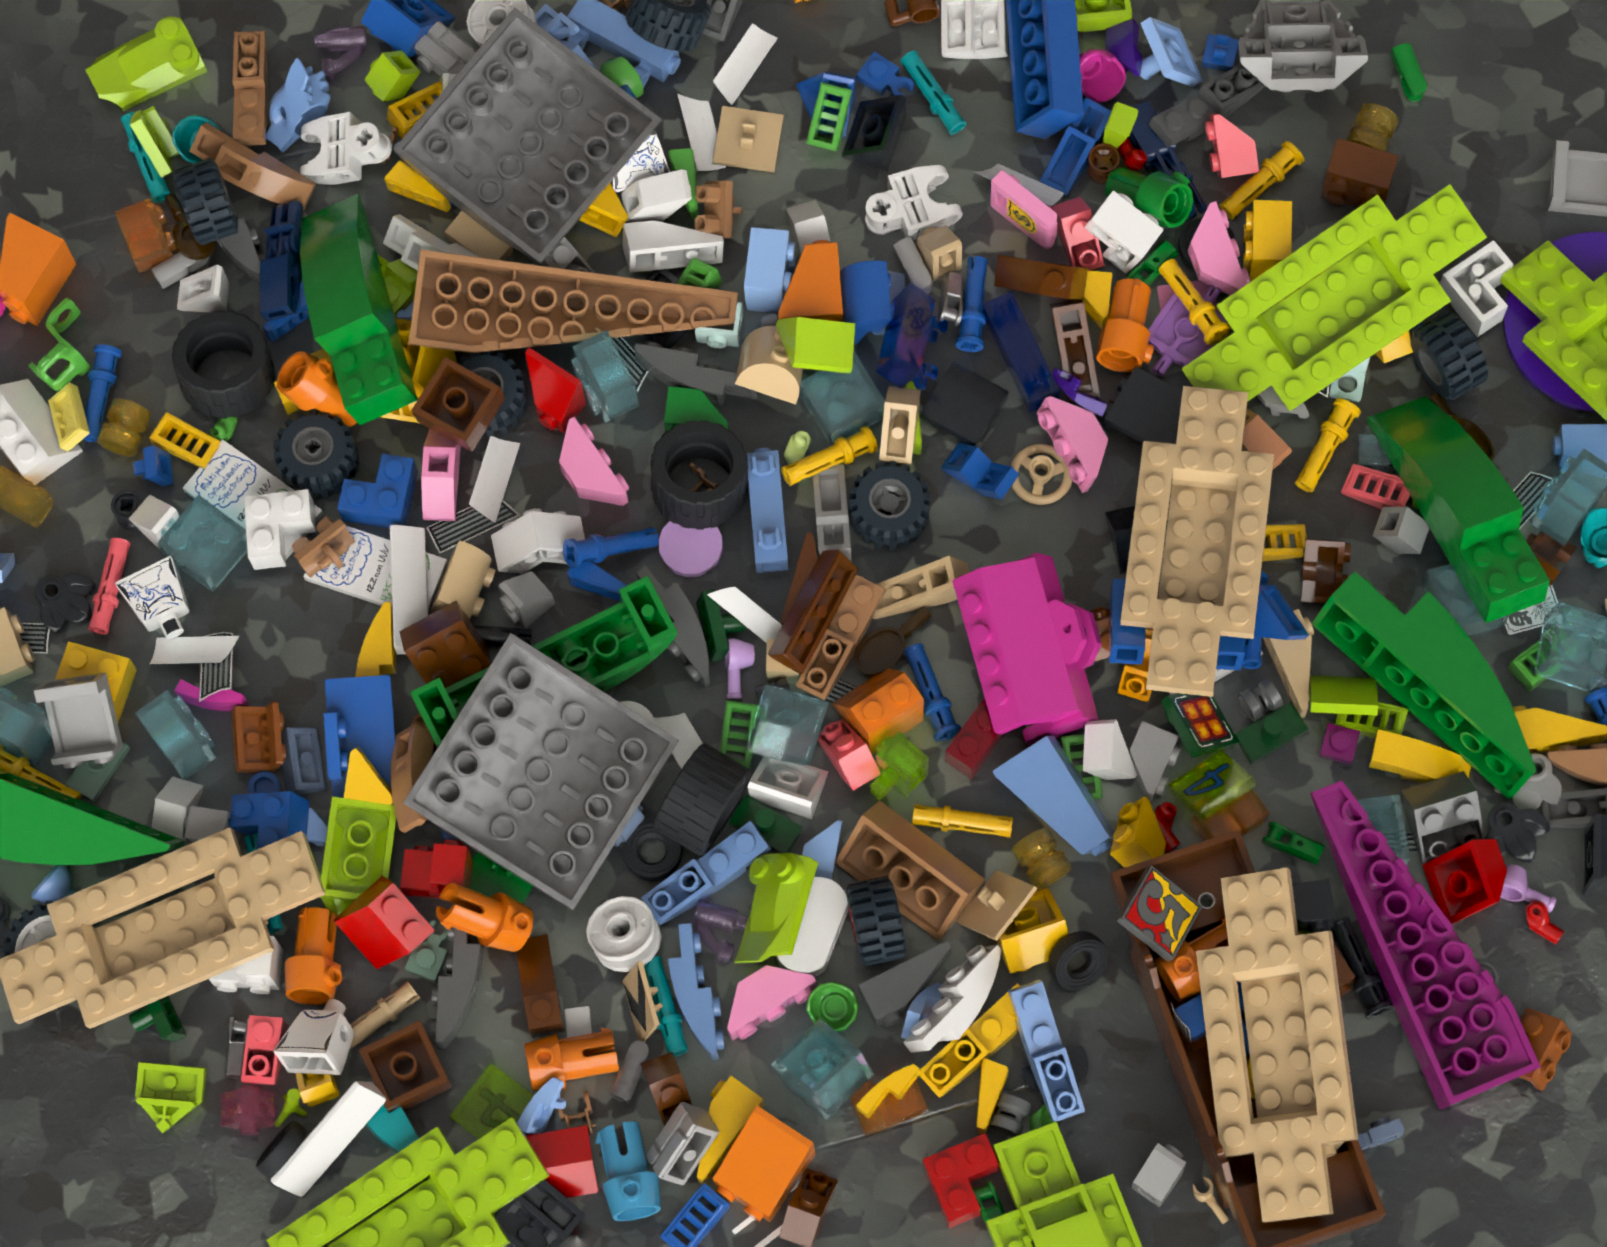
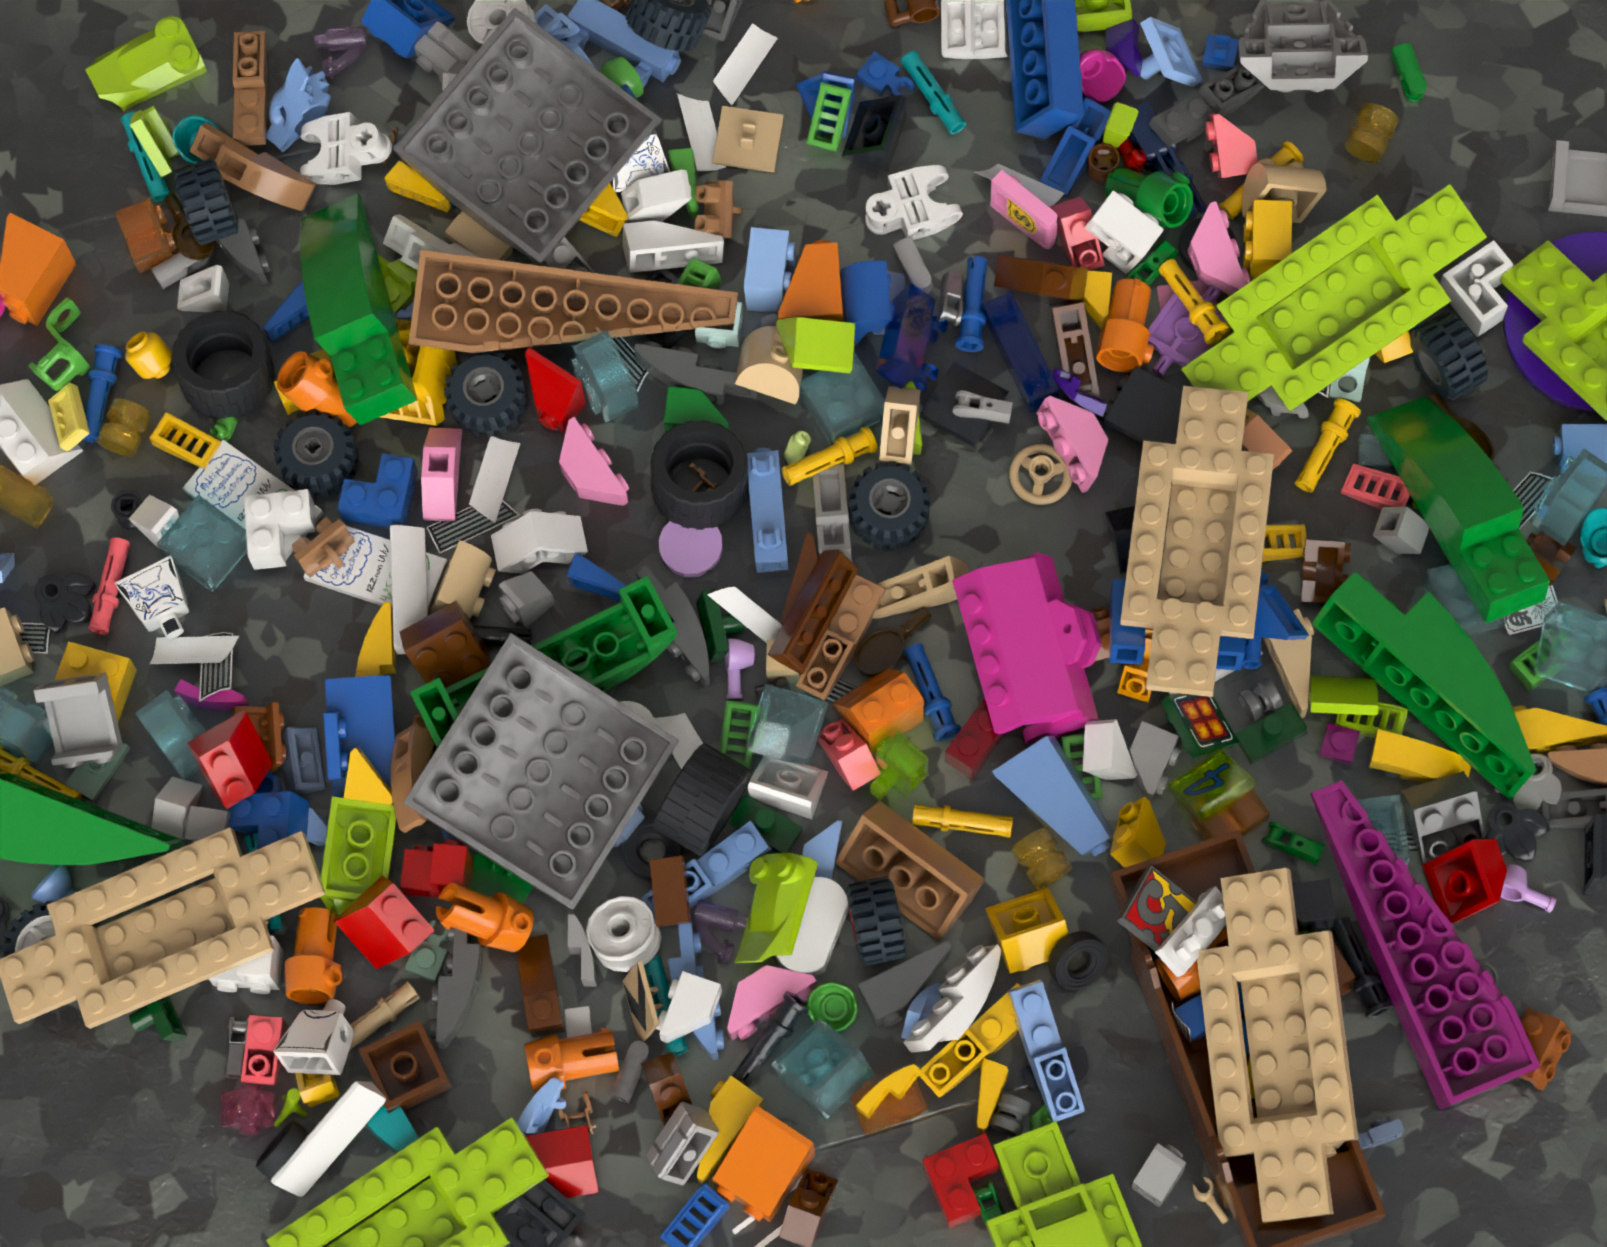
blue tile [133,445,173,487] -> none
lime slope [135,1062,207,1133] -> none
dark blue arm [260,201,303,321] -> none
lime brick [364,50,421,102] -> none
yellow slope [387,81,442,139] -> none
reddish brown brick [411,357,506,452] -> none
clear neon green tile [449,1063,534,1139] -> none
blue pin [563,527,659,568] -> none
dark azure piece [595,1121,661,1221] -> none
white slope [786,200,831,255] -> none
tan slope [917,225,962,282] -> none
blue slope [941,443,1019,500] -> none
tan piece [956,870,1037,941] -> none
red arm [1154,802,1181,853] -> none
reddish brown brick [1321,138,1399,208] -> none
red arm [1525,900,1565,945] -> none
none -> yellow head [125,332,173,379]
none -> red slope [187,710,273,809]
none -> light grey slope [568,914,597,987]
none -> reddish brown tile [649,855,691,927]
none -> white slope [656,971,722,1043]
none -> black pin [732,991,810,1088]
none -> light grey bar [952,390,1013,424]
none -> white plate [1155,886,1226,977]
none -> tan brick [1242,159,1327,223]

